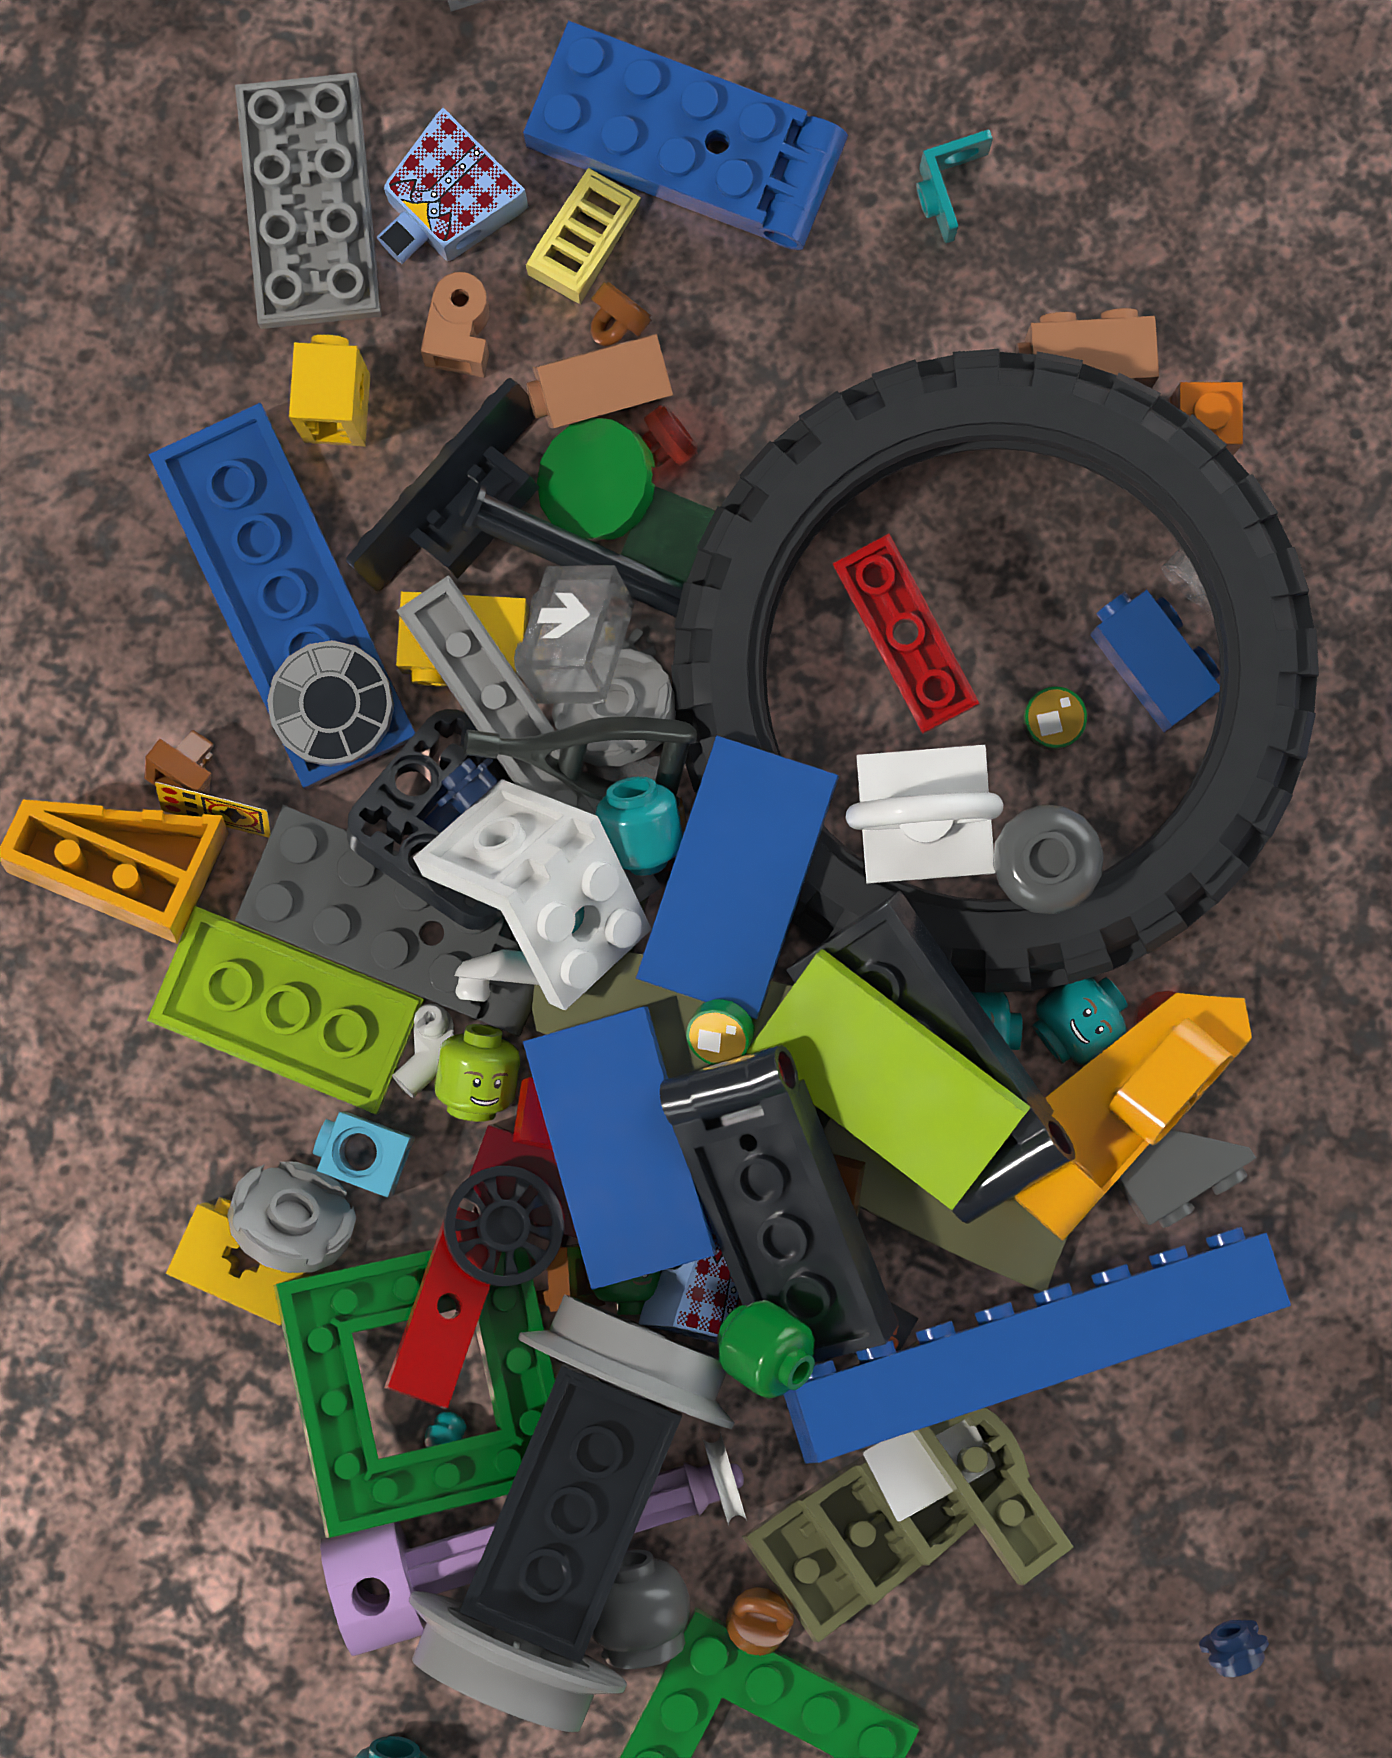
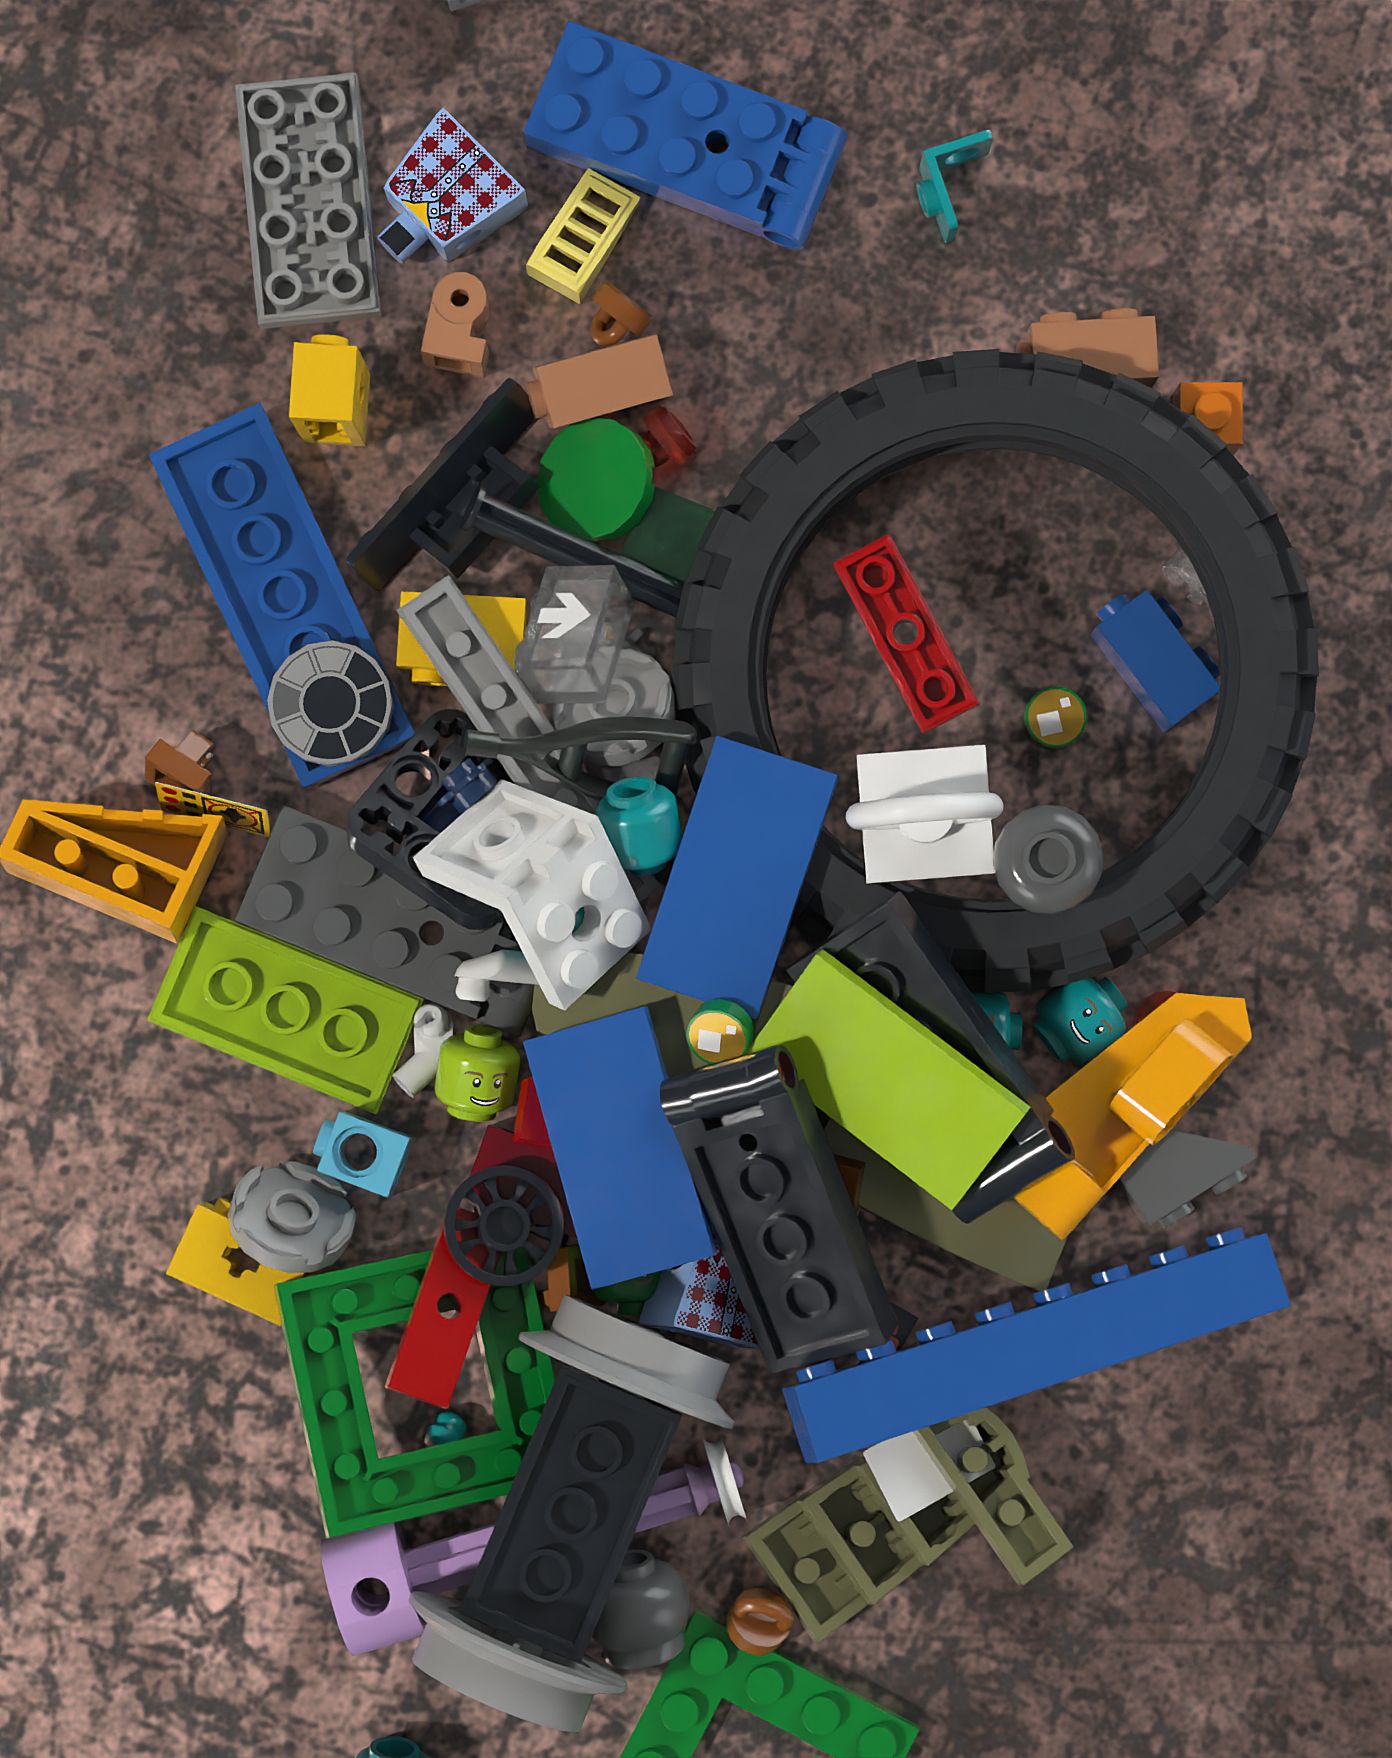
green head [717,1300,815,1399] -> none
dark blue plate [1199,1620,1269,1677] -> none

